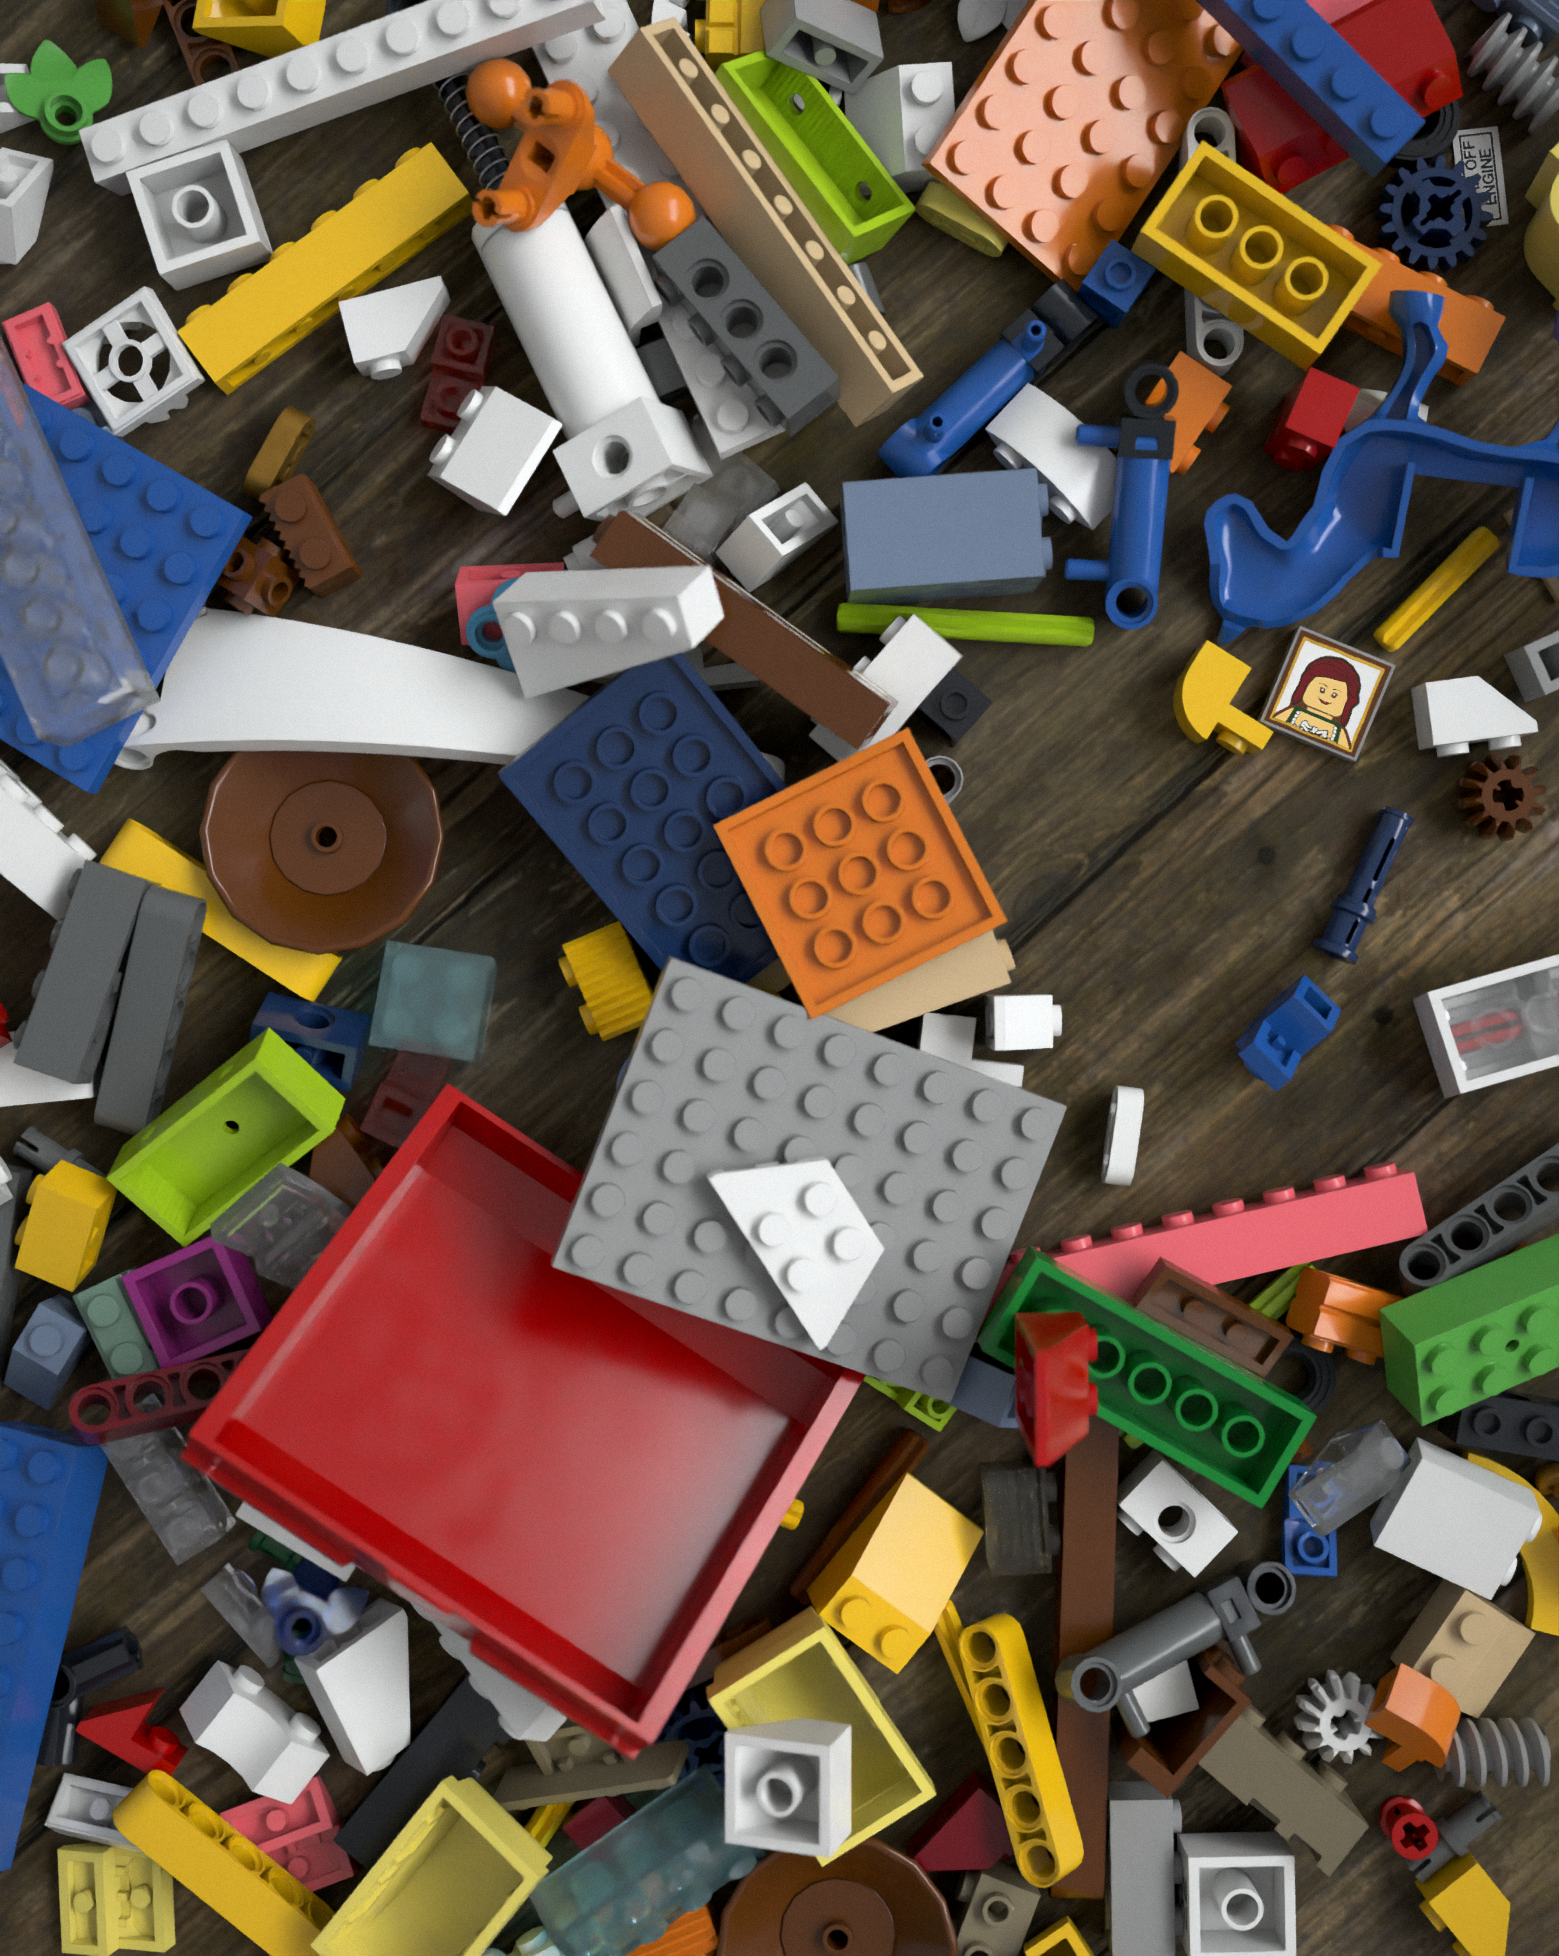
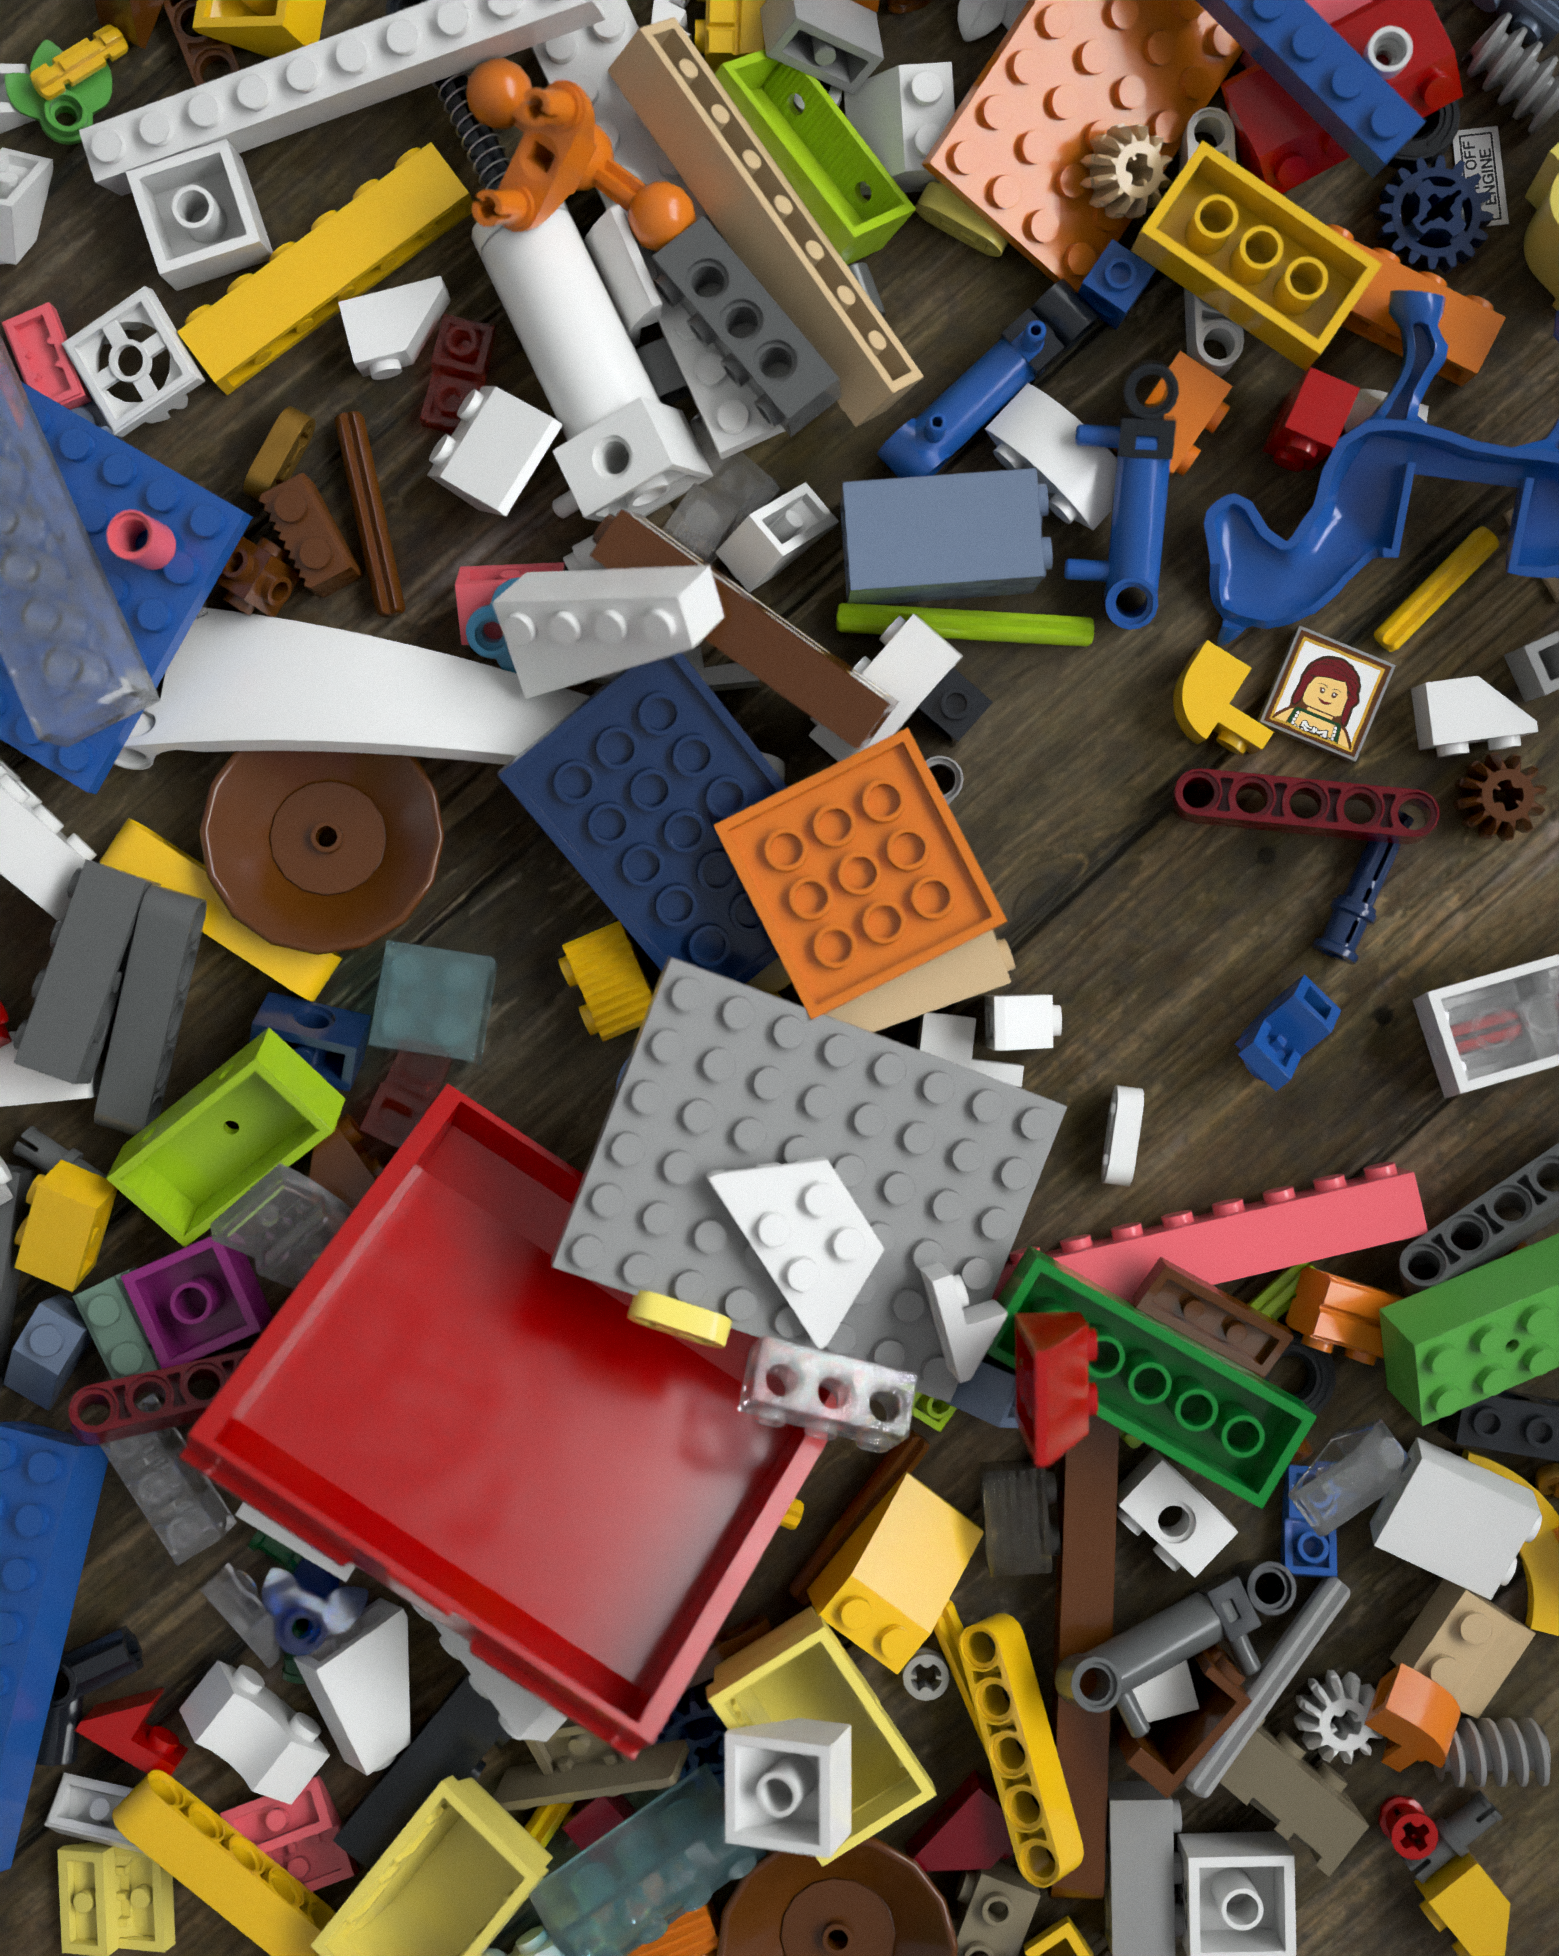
none -> yellow axle [30,25,129,101]
none -> coral beam [107,510,176,570]
none -> reddish brown axle [334,411,405,617]
none -> light yellow beam [627,1290,732,1349]
none -> clear brick [738,1336,917,1453]
none -> light grey bush [902,1646,950,1701]
none -> white slope [920,1262,1007,1383]
none -> tan gear [1080,124,1173,219]
none -> dark red beam [1173,768,1440,845]
none -> light grey axle [1182,1577,1350,1798]
none -> white hose [1363,26,1413,79]

